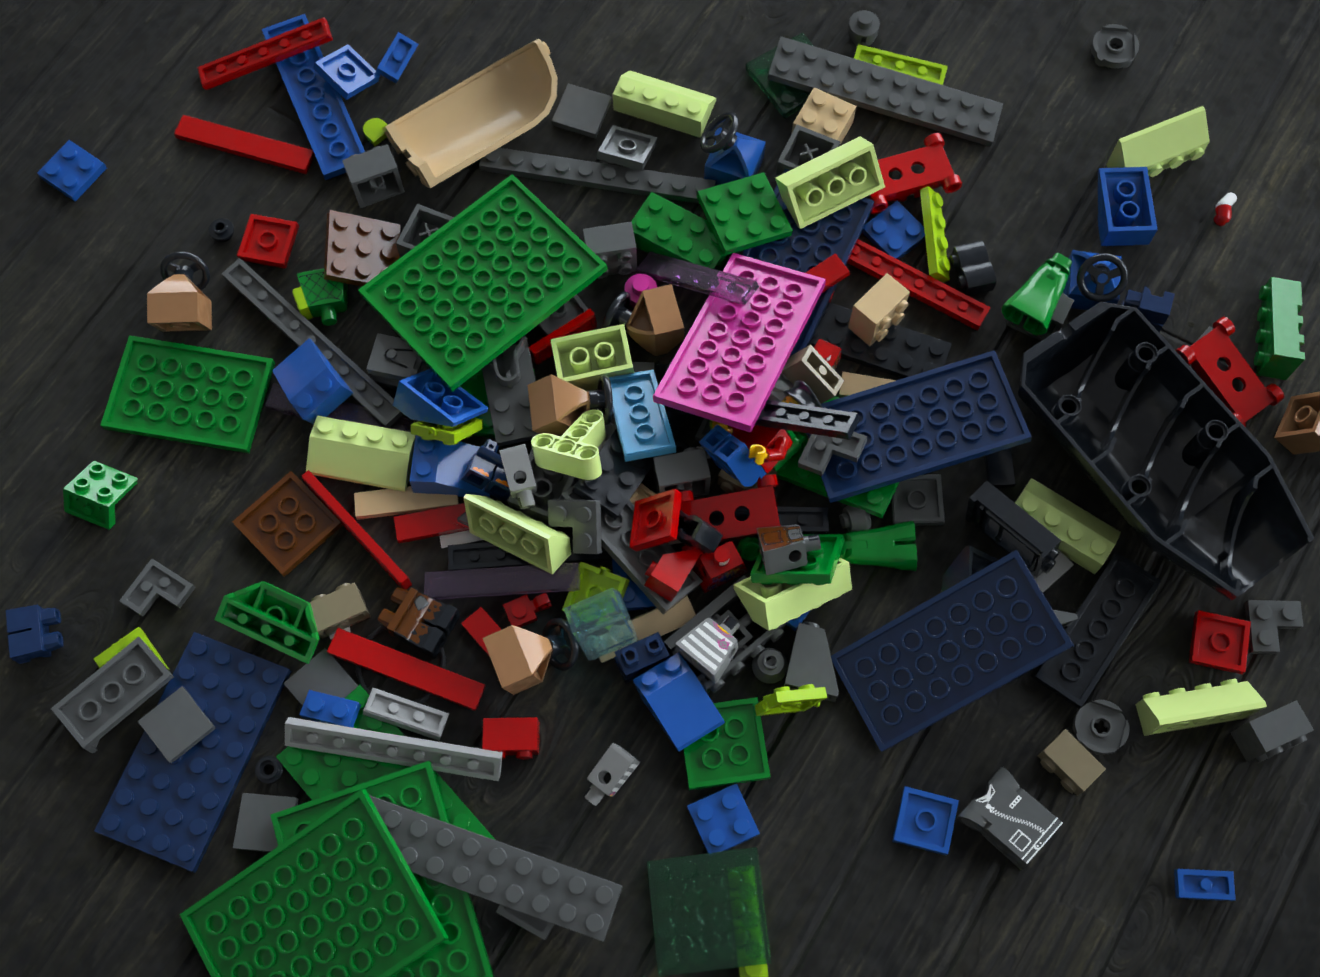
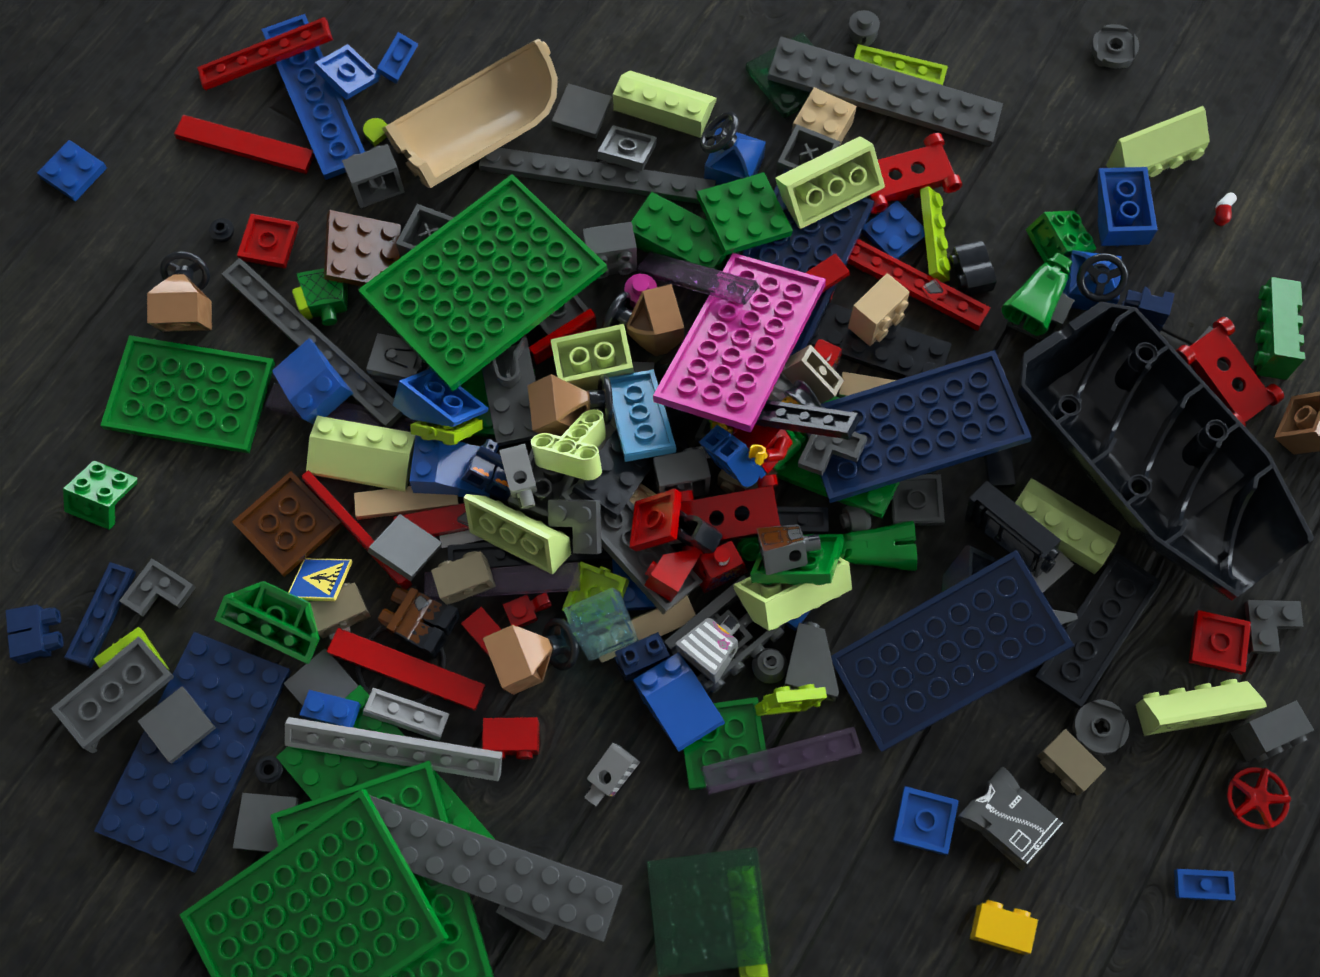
blue plate [687,783,760,858] -> none
none -> dark blue tile [64,562,136,668]
none -> piece [289,558,352,601]
none -> tile [368,514,442,581]
none -> dark tan brick [431,551,496,605]
none -> clear purple tile [701,727,863,795]
none -> sticker [922,278,947,301]
none -> yellow brick [970,900,1038,955]
none -> green bracket [1025,211,1097,263]
none -> red wheel [1227,767,1291,829]

